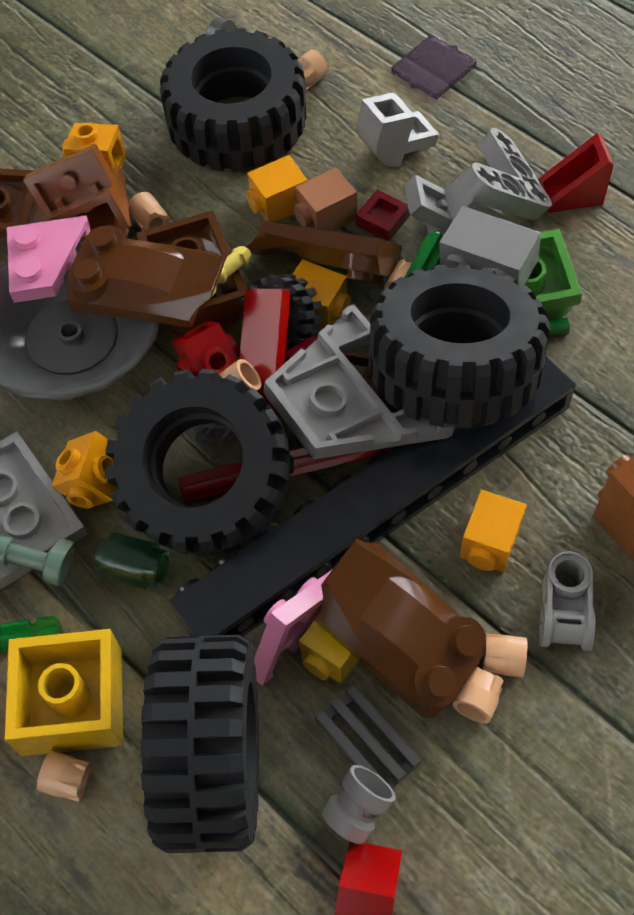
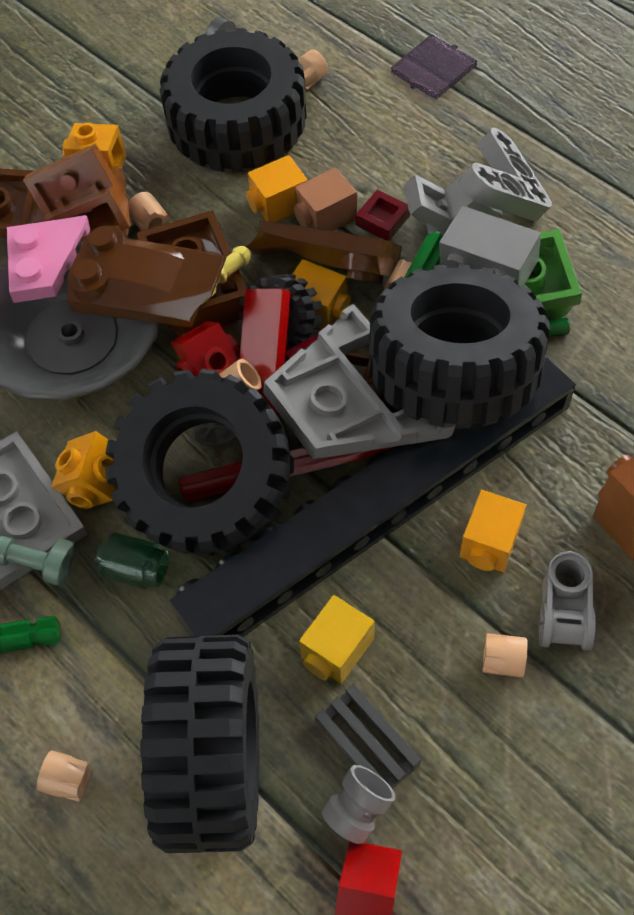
yellow brick [5,629,123,757] -> none
bright pink wing [254,569,333,686] -> none
reddish brown slope [314,538,486,718] -> none
light grey brick [357,92,439,167] -> none
light nougat hose [453,667,504,724] -> none
red slope [538,132,614,213] -> none

